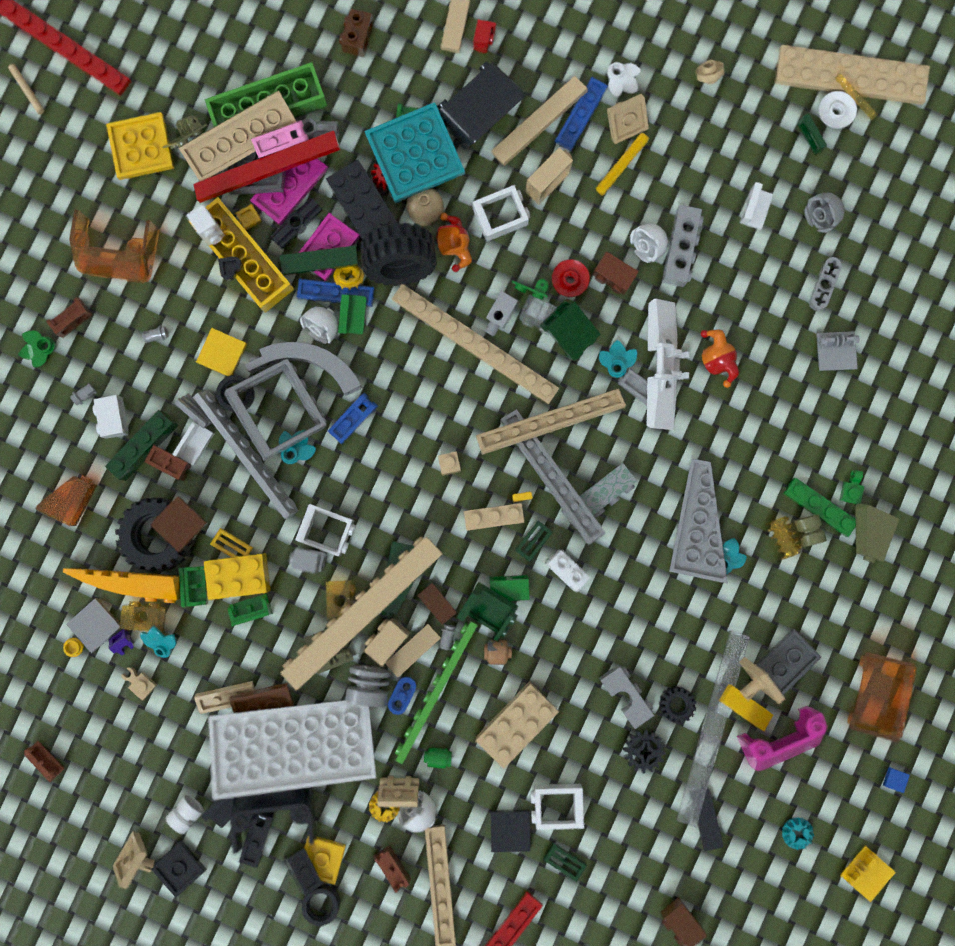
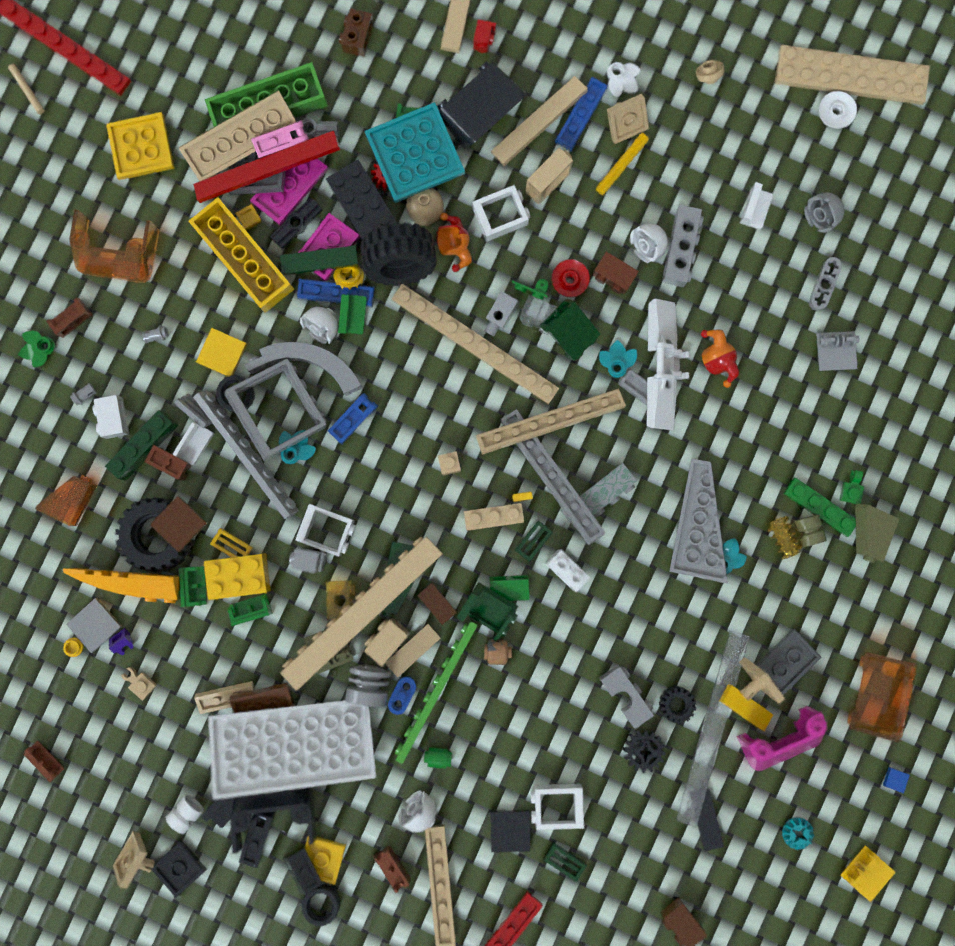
clear yellow brick [119,601,167,632] -> none
teal plate [140,626,177,658] -> none
olive hinge [163,116,207,149] -> none
white brick [186,205,225,245] -> none
black tile [218,257,243,281] -> none
yellow gear [369,791,400,822] -> none
tan plate [377,776,419,807] -> none
light grey pin [439,624,457,650] -> none
tan brick [476,681,559,769] -> none
dark green tile [797,113,827,155] -> none
clear yellow bar [834,73,877,120] -> none

